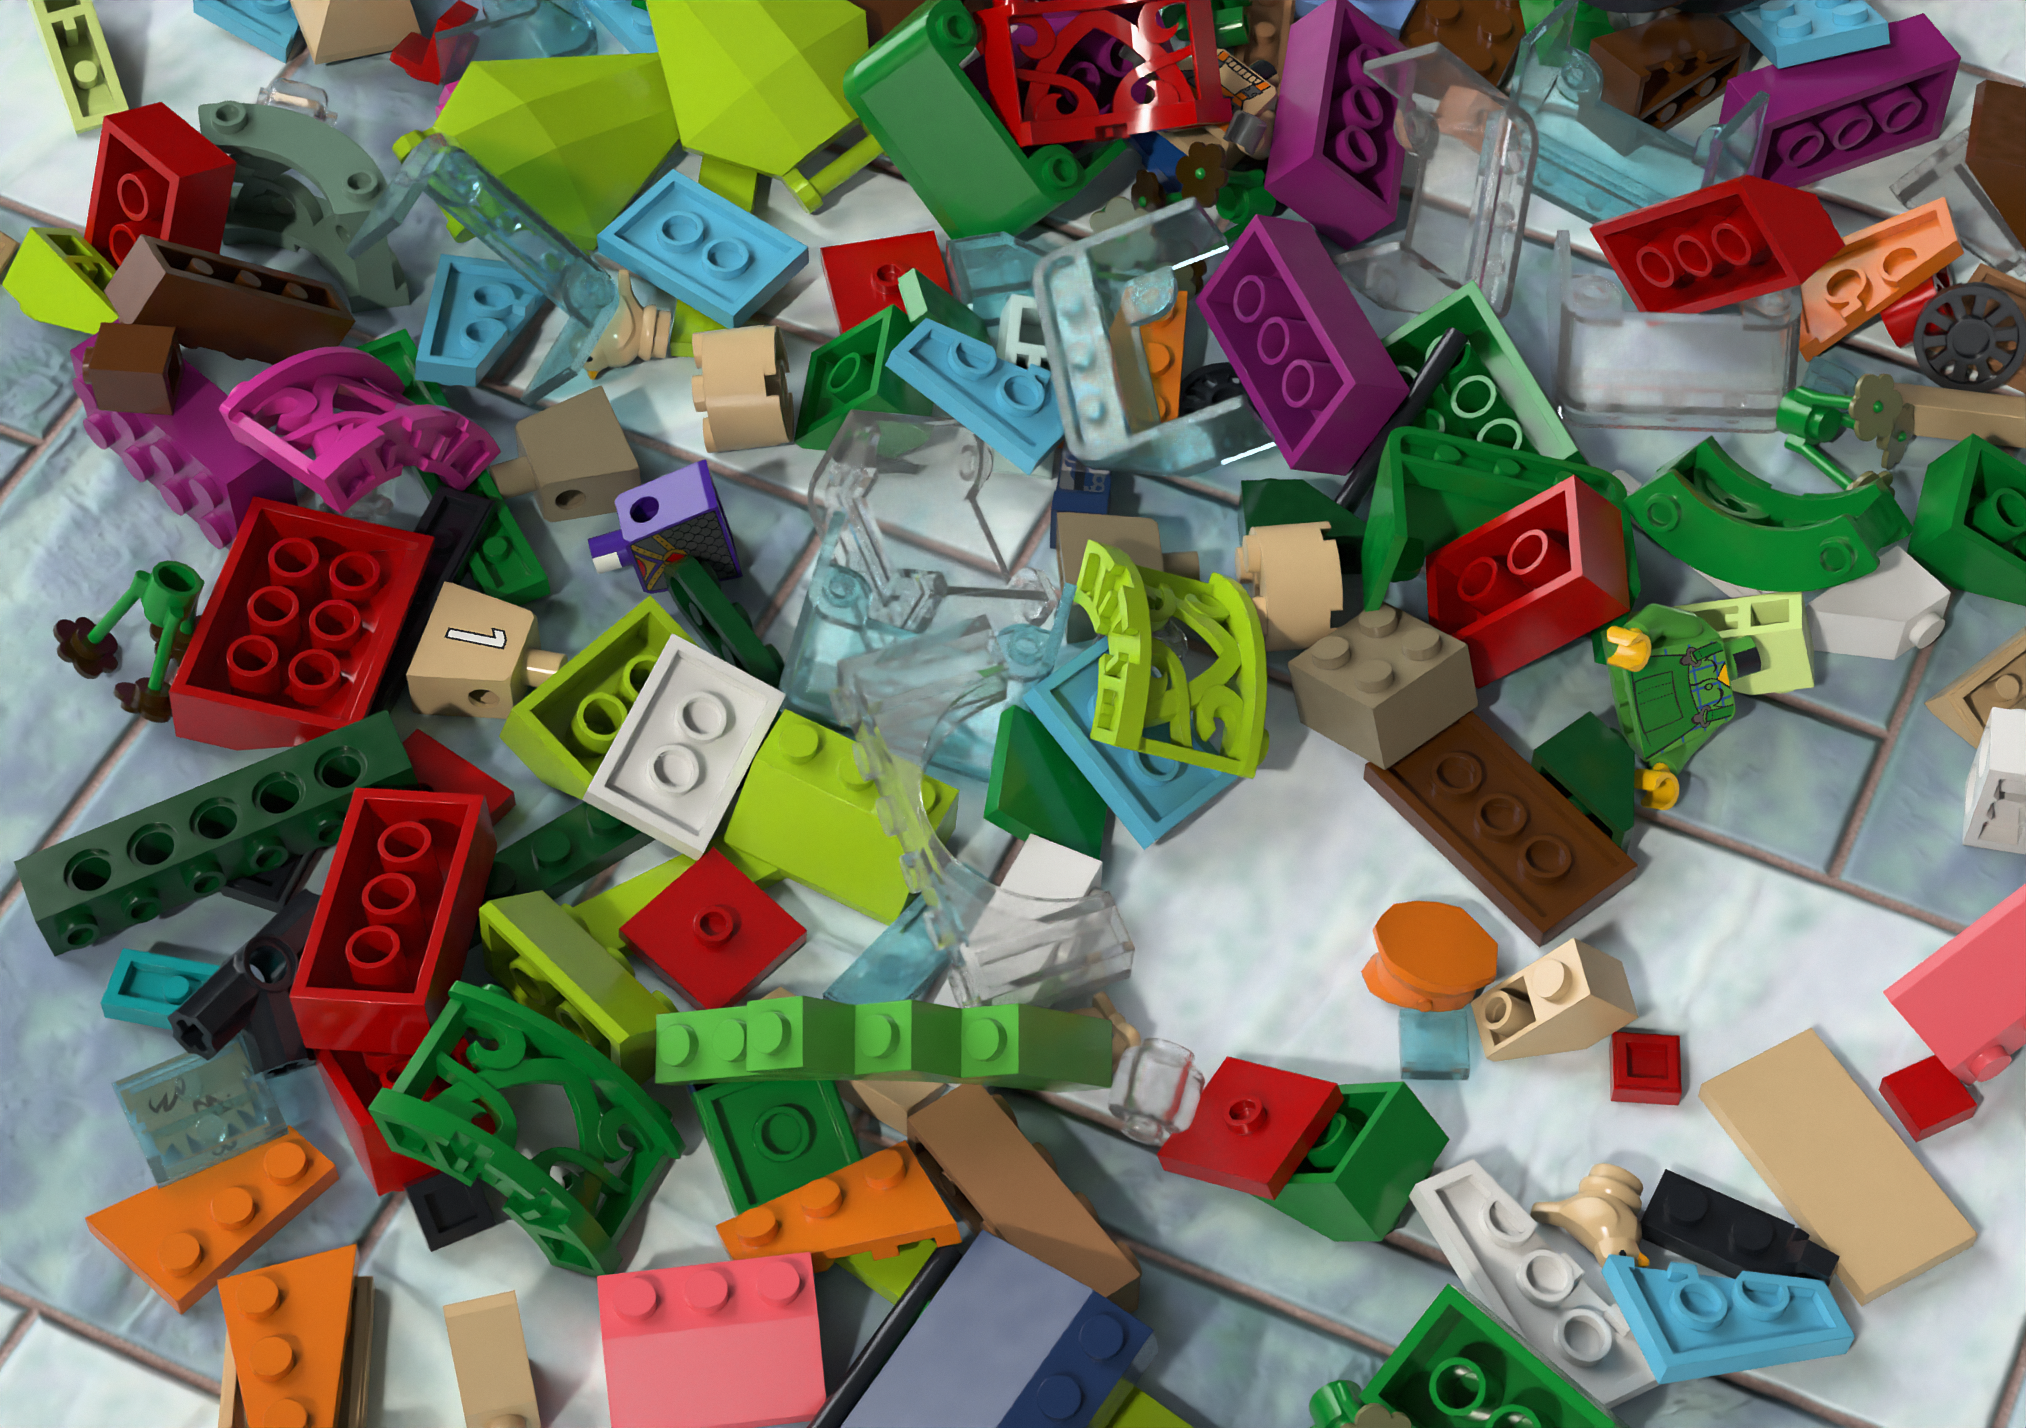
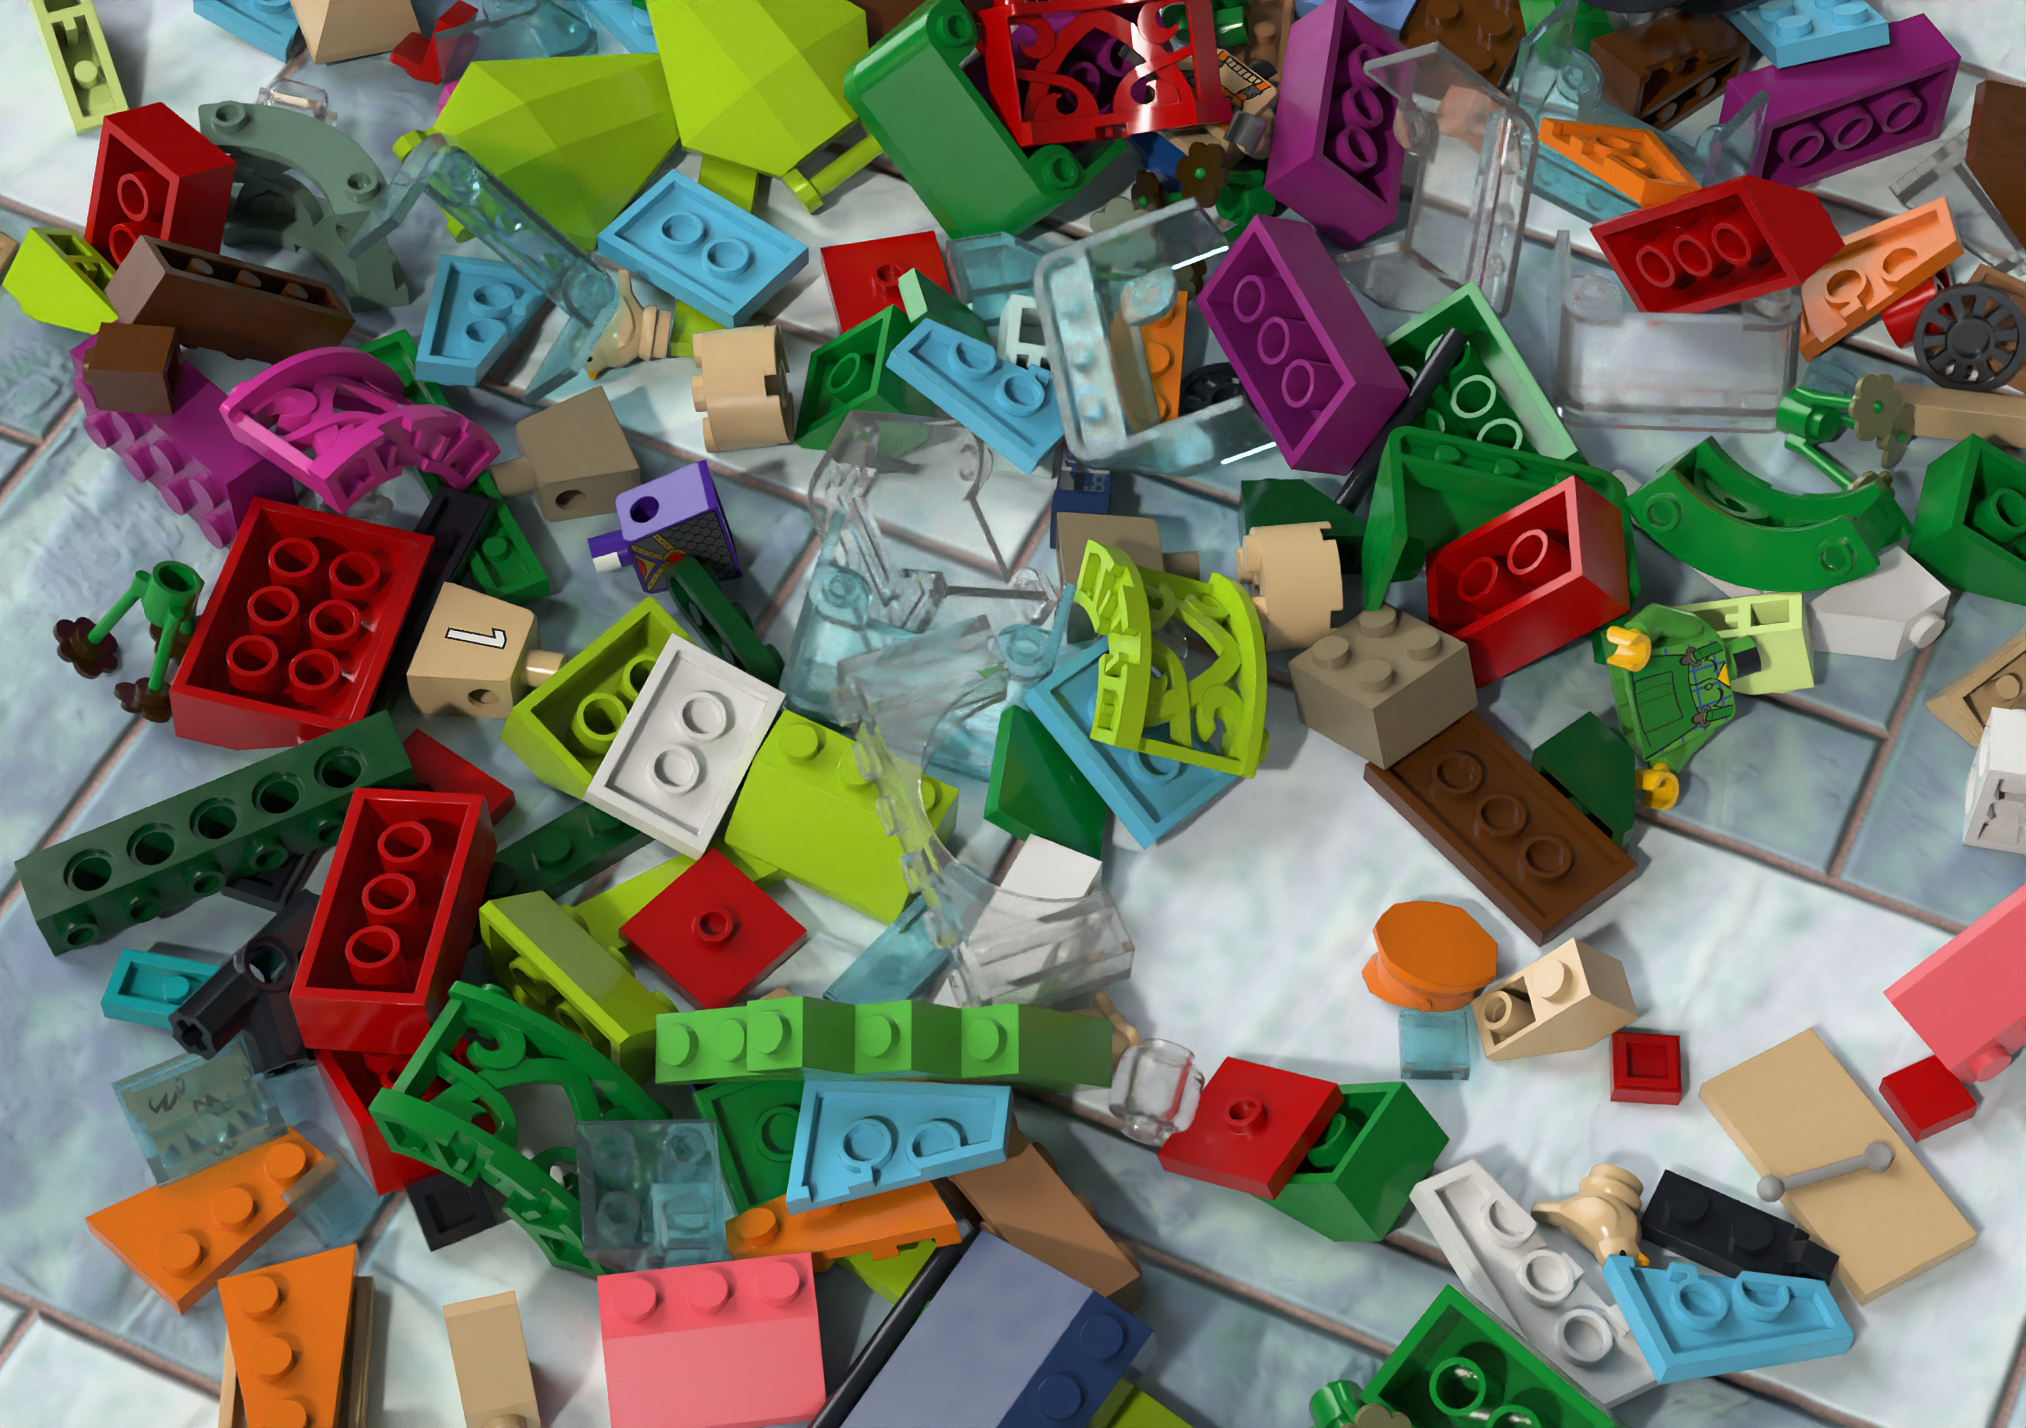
none -> clear light blue tile [280,1147,382,1248]
none -> clear light blue slope [574,1119,727,1273]
none -> medium azure wing [785,1080,1014,1216]
none -> orange wing [1538,117,1702,208]
none -> light grey hinge [1756,1142,1893,1203]

